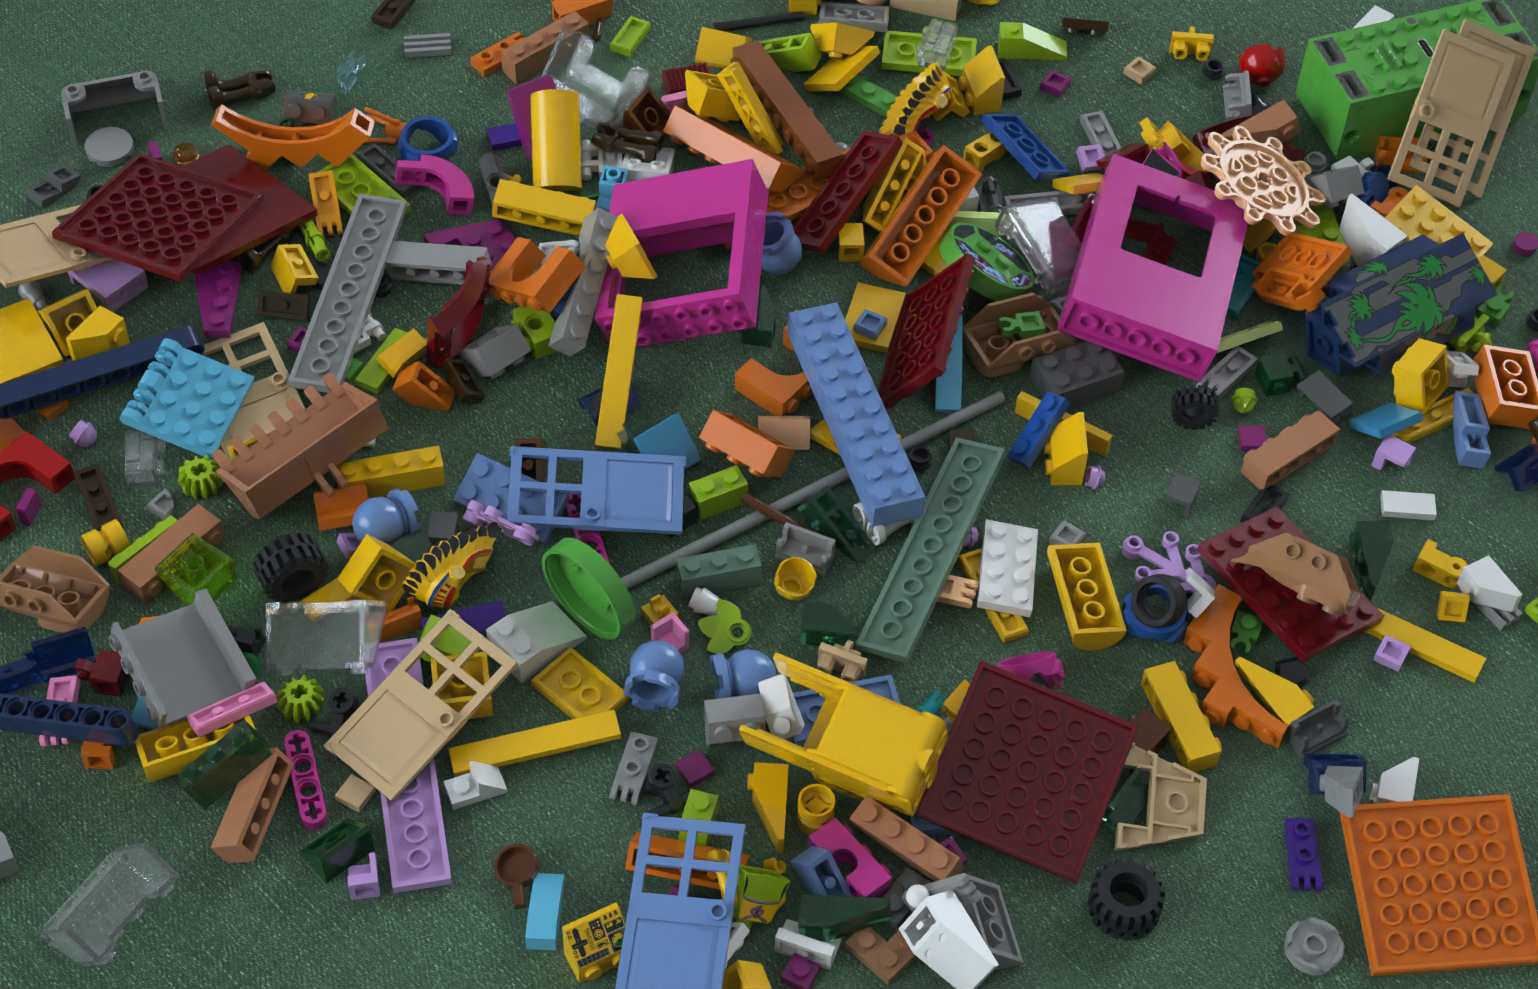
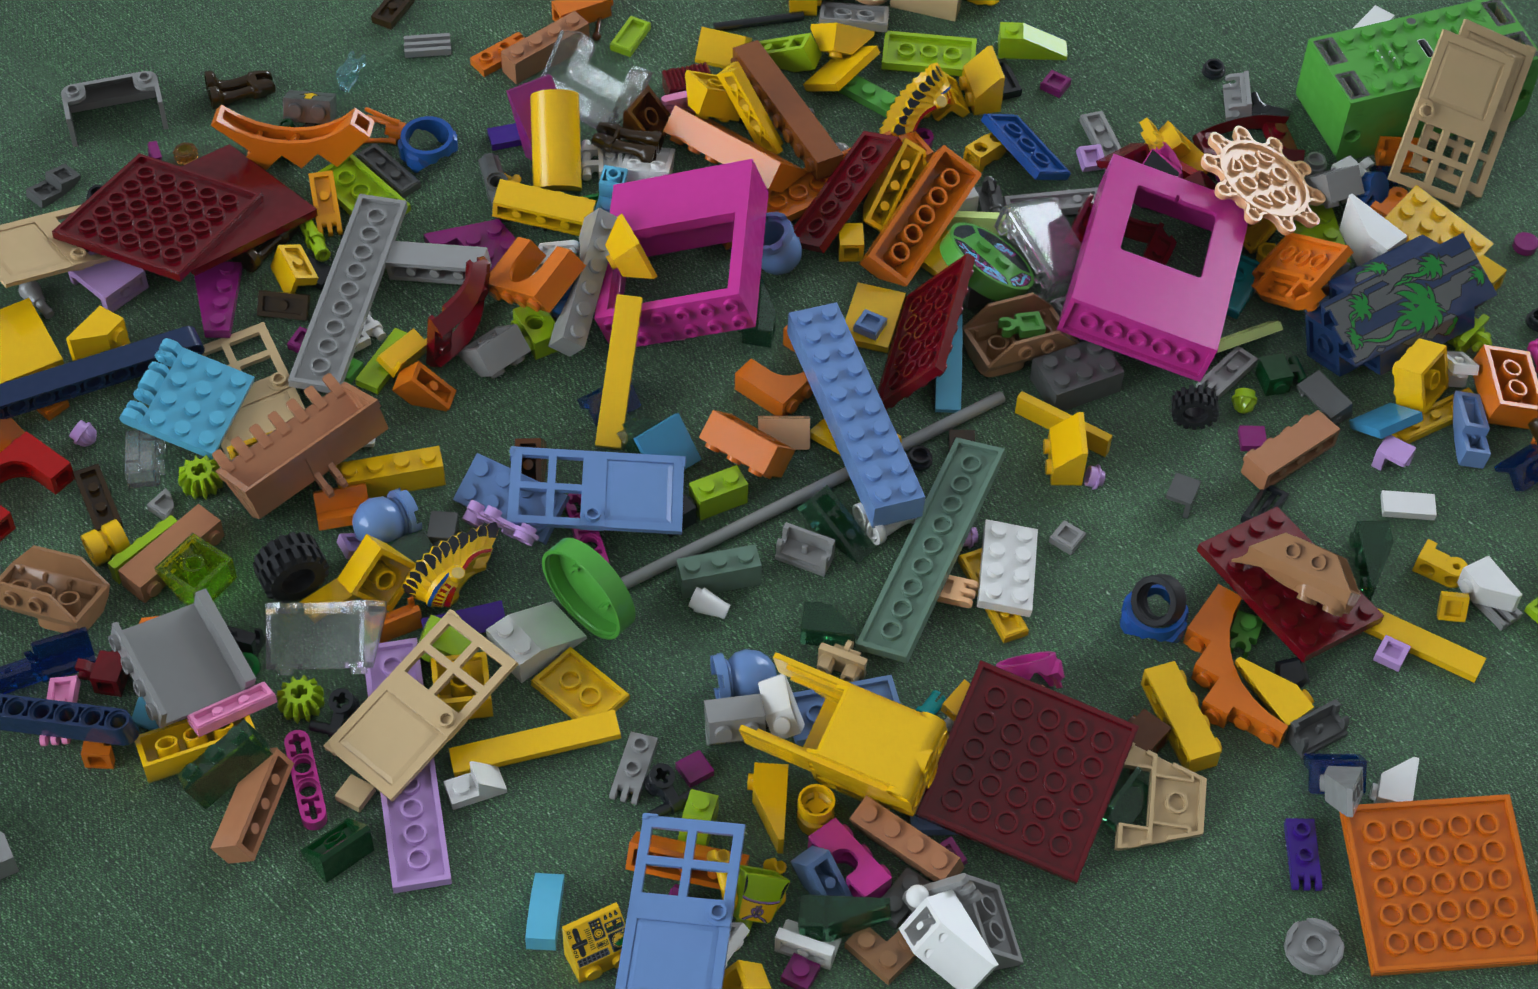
magenta tile [16,488,41,526] -> none
yellow slope [37,289,97,357] -> none
clear windscreen [39,842,179,967] -> none
light grey tile [85,127,134,167] -> none
lavender panel [347,852,381,900] -> none
black plate [375,274,393,297] -> none
dark pink arch [395,154,474,215] -> none
dark brown plate [441,358,486,403] -> none
reddish brown piece [494,844,540,909] -> none
medium blue tile [624,640,684,712] -> none
yellow tile [641,594,679,625] -> none
bright pink panel [651,612,689,654] -> none
lime plate [698,600,752,654] -> none
reddish brown bar [741,492,837,549] -> none
yellow hair [774,557,817,601] -> none
clear brick [915,18,958,71] -> none
blue plate [1007,391,1070,468] -> none
yellow brick [1047,543,1127,651] -> none
yellow tile [1052,173,1104,195] -> none
dark brown plate [1061,18,1109,35] -> none
black tyre [1088,858,1166,940] -> none
lavender plant [1122,531,1216,596] -> none
tan tile [1123,56,1157,85] -> none
yellow hips [1169,26,1214,61] -> none
white panel [1186,567,1215,618] -> none
nougat slope [1221,100,1301,143] -> none
red cylinder [1239,44,1285,87] -> none
bright green plate [1475,285,1514,326] -> none

